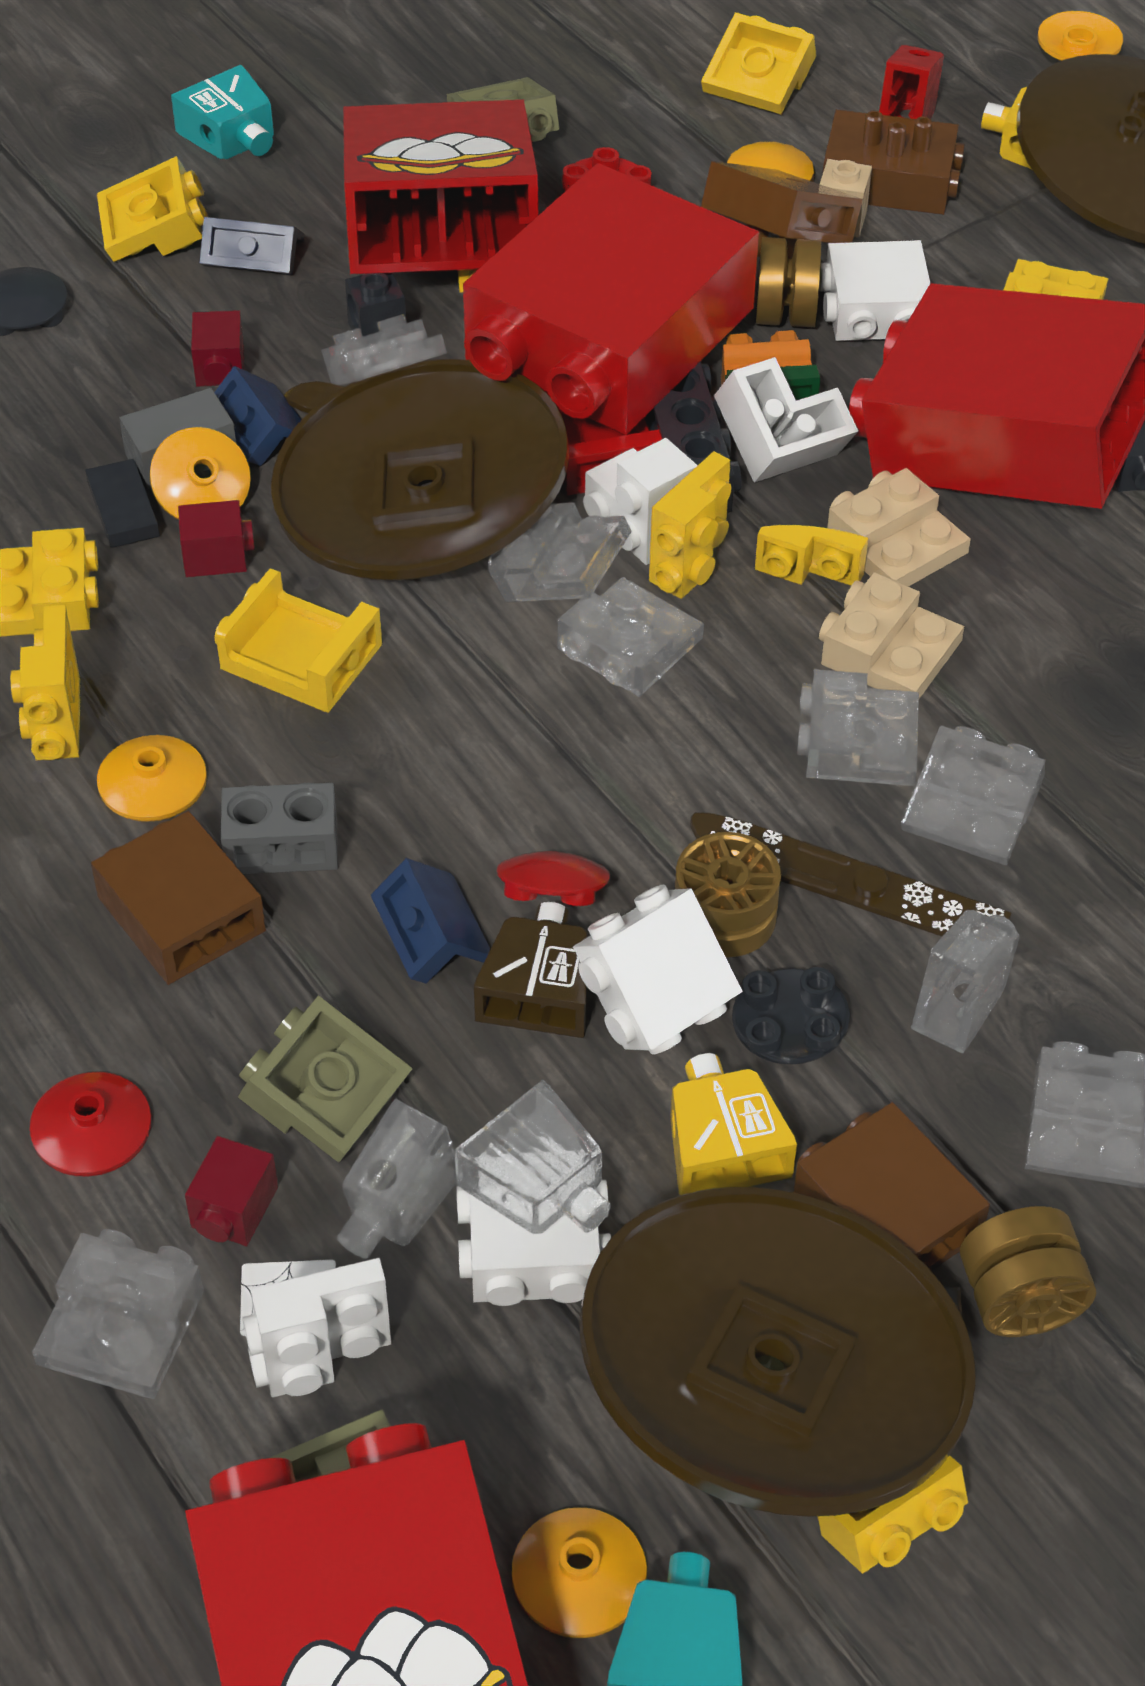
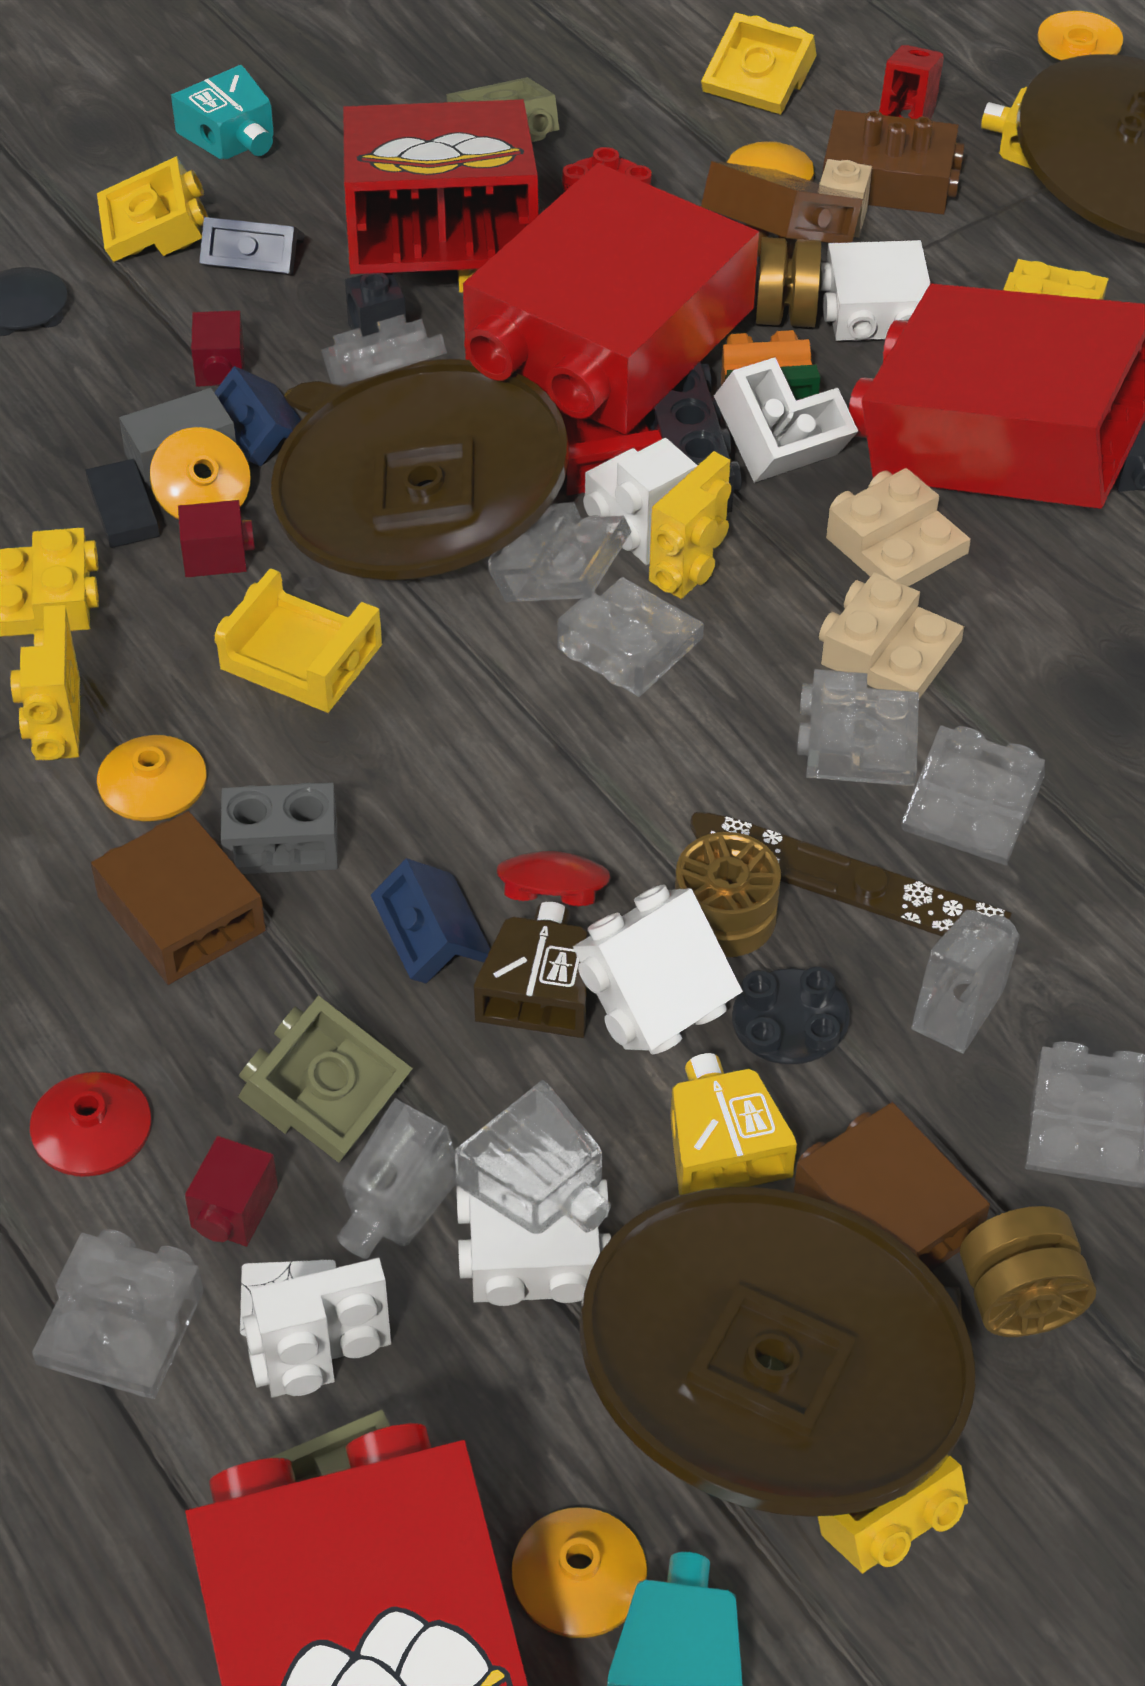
yellow slope [755,525,868,585] -> none

